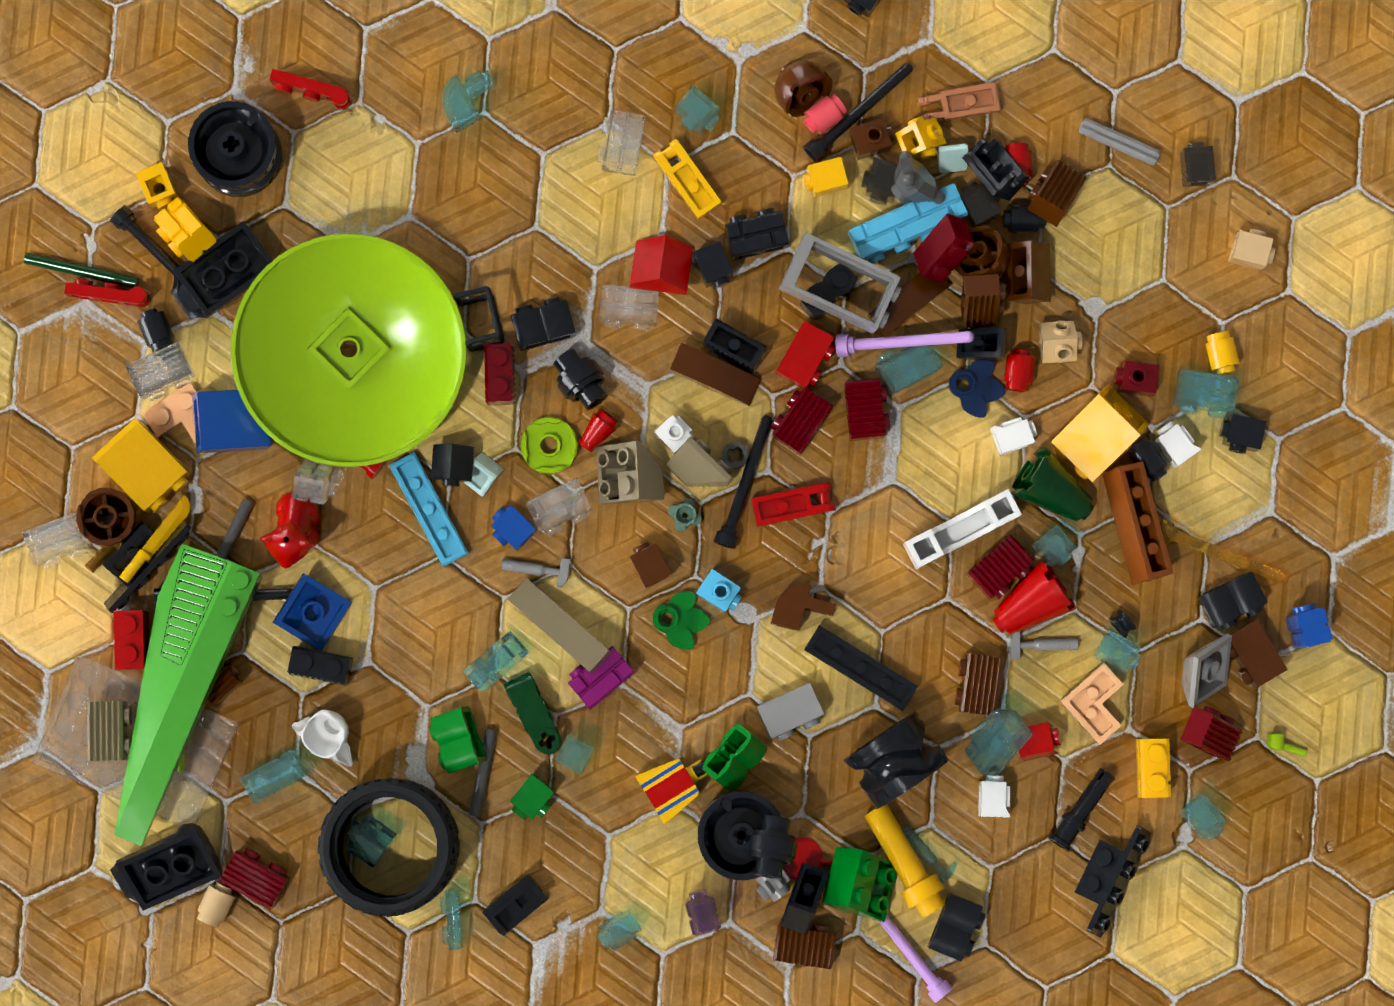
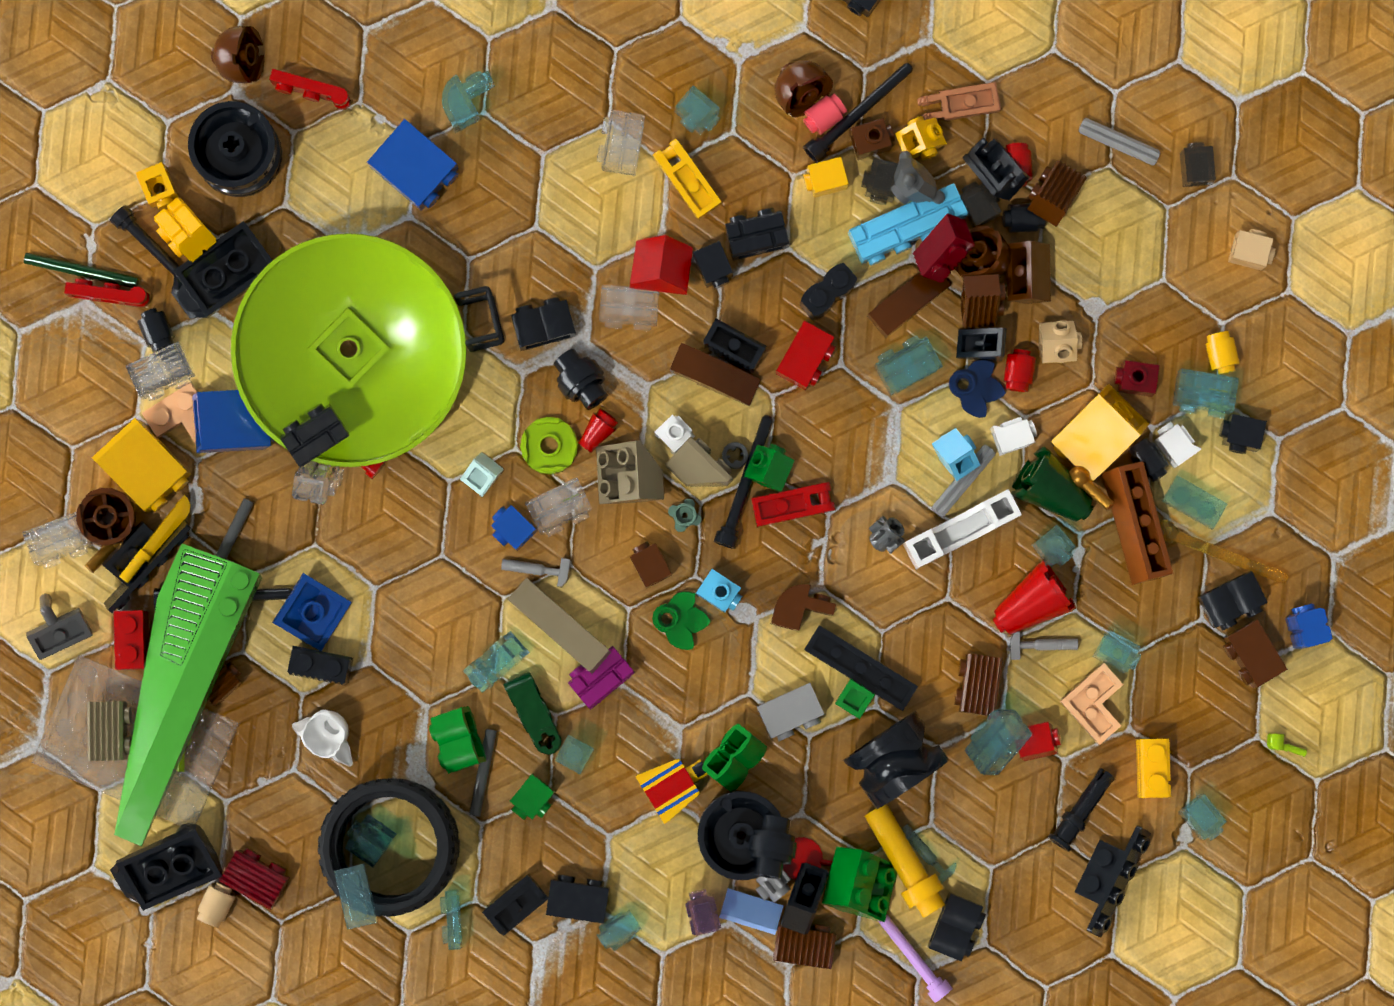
clear light blue brick [240,749,309,804] -> none
red animal [260,491,321,569] -> none
medium azure tile [389,452,469,567] -> none
black brick [431,444,474,487] -> none
dark red brick [484,343,516,406] -> none
dark red brick [771,387,833,456] -> none
light grey window [778,233,902,334] -> none
lavender piece [835,331,974,357] -> none
dark red brick [844,378,890,441] -> none
light aqua slope [937,143,968,173] -> none
dark red brick [966,534,1034,600] -> none
white window [978,775,1010,817] -> none
black bush [1108,609,1136,638] -> none
dark red brick [1180,706,1242,761] -> none
light grey slope [1182,634,1232,708] -> none
none -> dark grey plate [26,594,93,660]
none -> reddish brown cylinder [211,26,264,84]
none -> black brick [280,403,349,468]
none -> clear light blue plate [334,864,377,930]
none -> blue brick [367,119,459,211]
none -> black brick [546,874,610,924]
none -> light blue tile [719,888,784,935]
none -> green brick [744,444,795,492]
none -> green tile [835,678,875,719]
none -> dark grey gear [869,516,905,554]
none -> light grey axle [931,445,996,517]
none -> medium azure brick [932,428,981,481]
none -> pearl gold bar [1069,466,1115,511]
none -> clear light blue plate [1162,475,1228,530]

